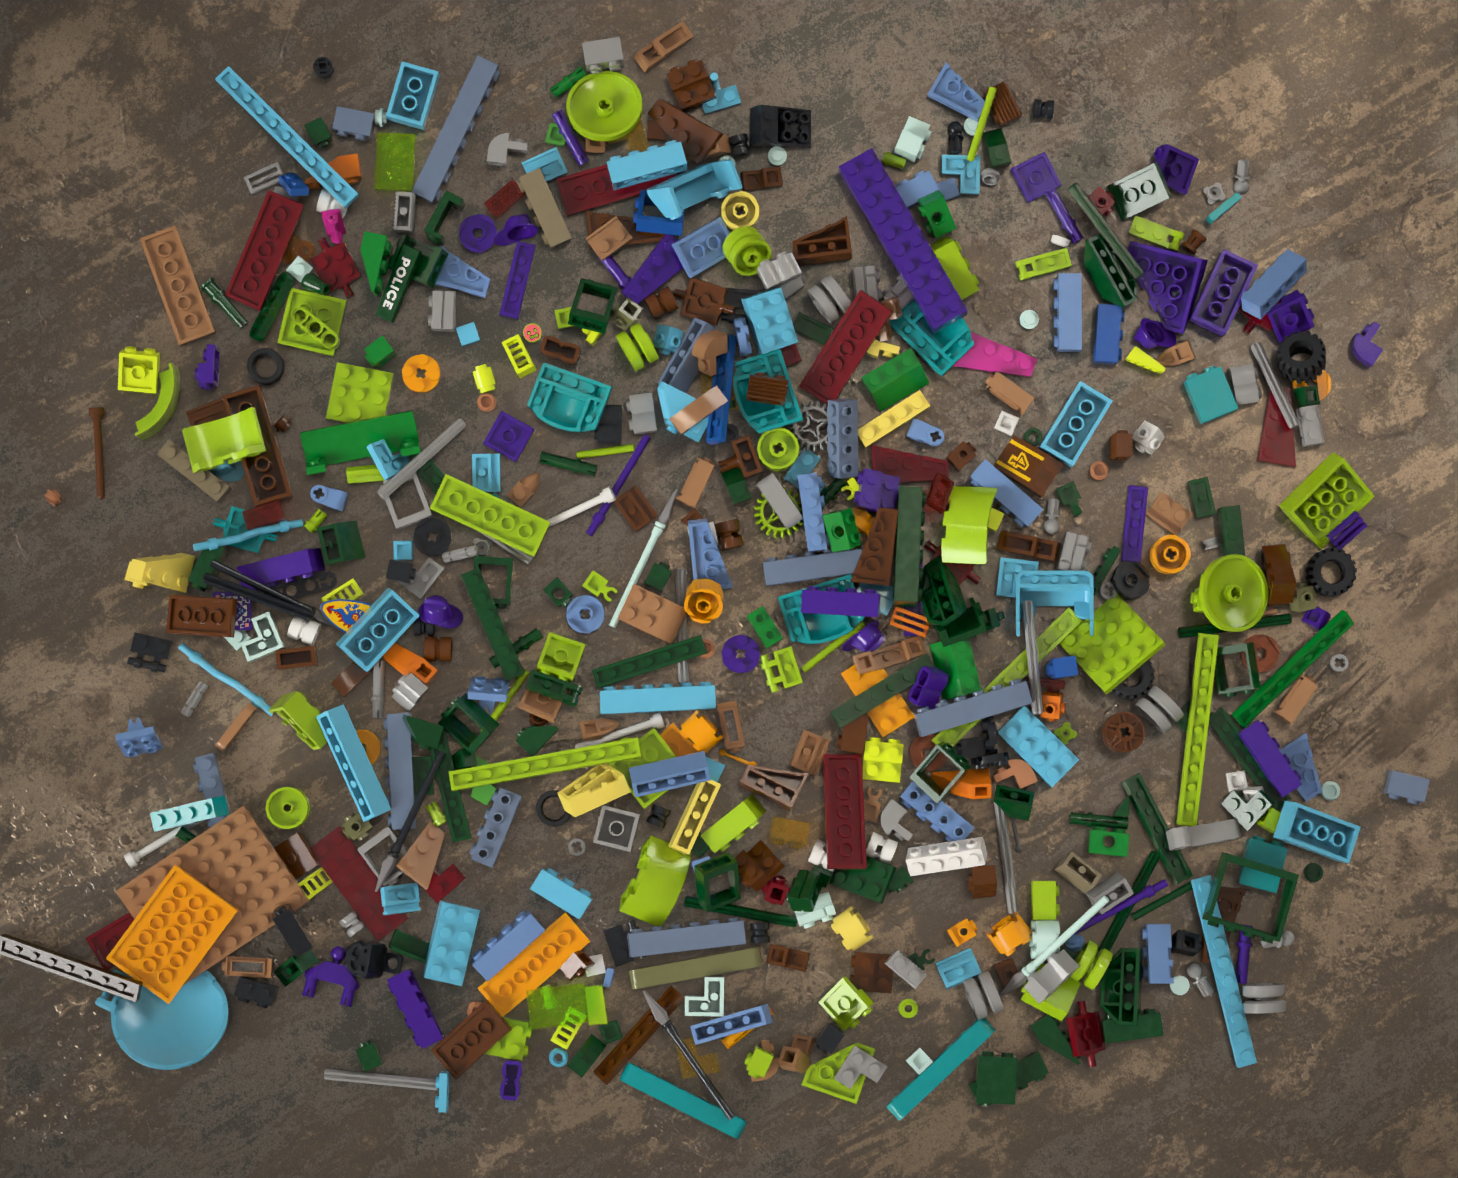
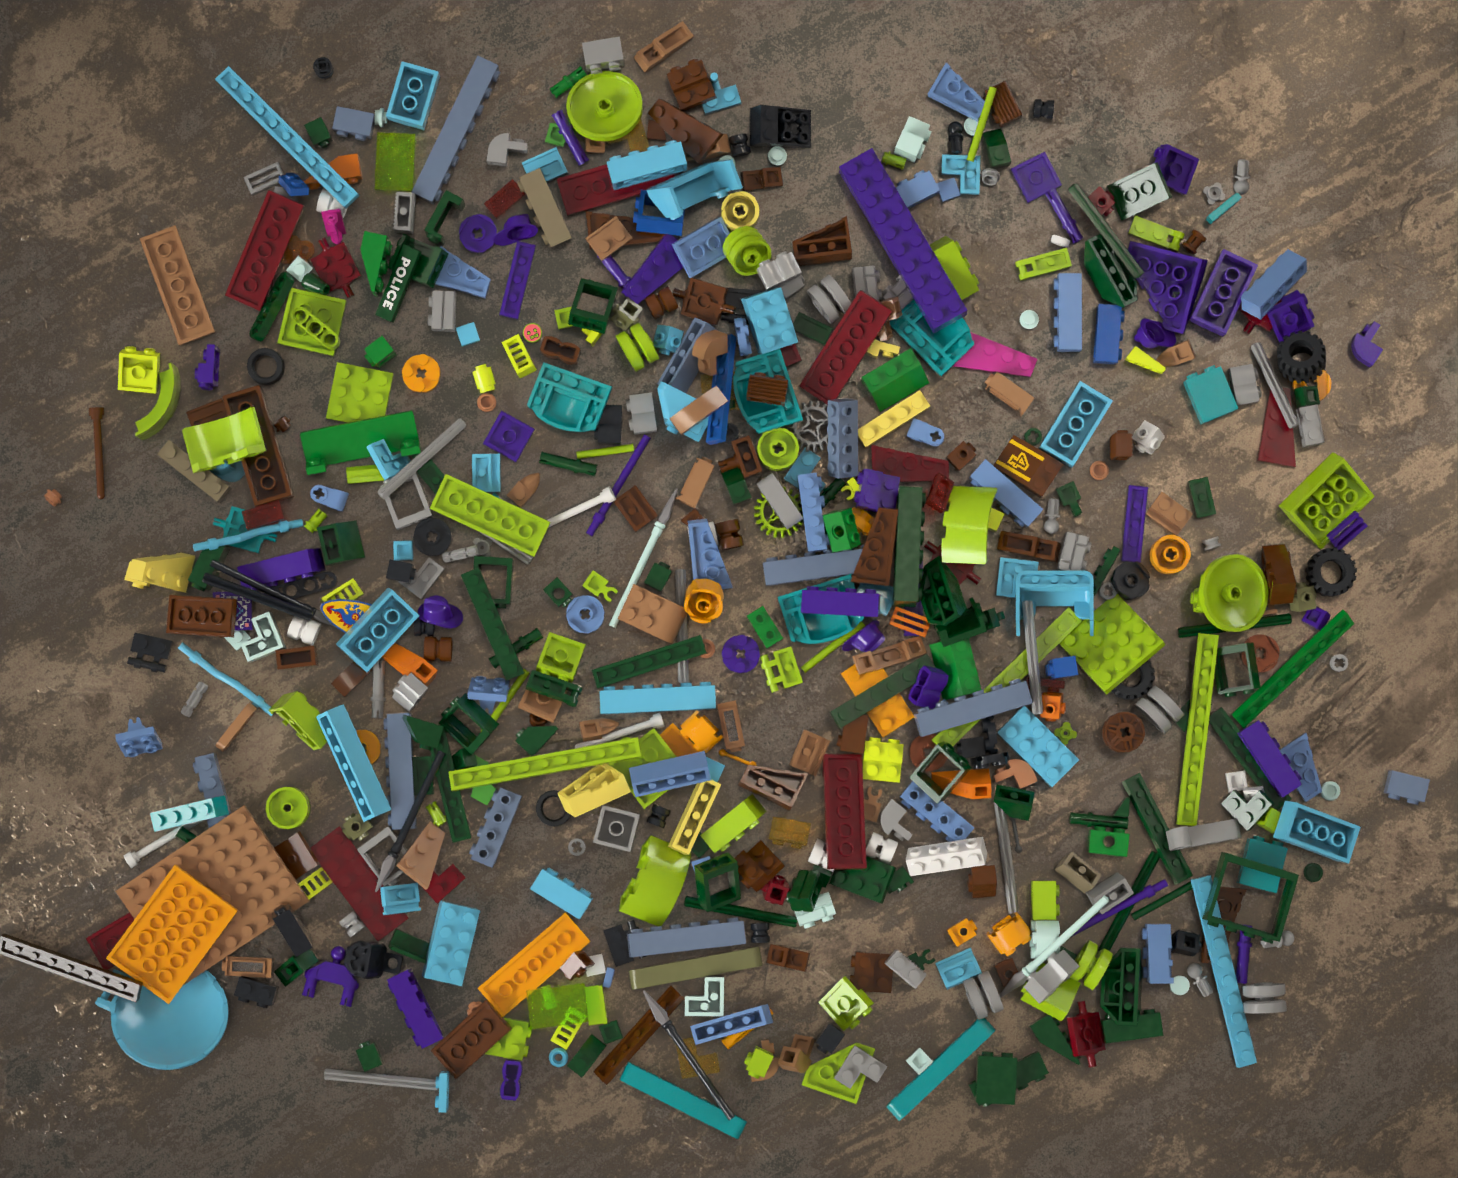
dark green pin [200,277,249,330] -> none
medium blue brick [471,909,545,982] -> none
light yellow brick [831,906,874,951] -> none
lime plate [899,999,918,1018] -> none
green brick [918,190,957,238] -> none
white tile [994,411,1019,436] -> none
medium blue plate [1065,935,1085,952] -> none
dark green brick [1218,505,1245,556] -> none
medium nougat window [1272,674,1318,724] -> none

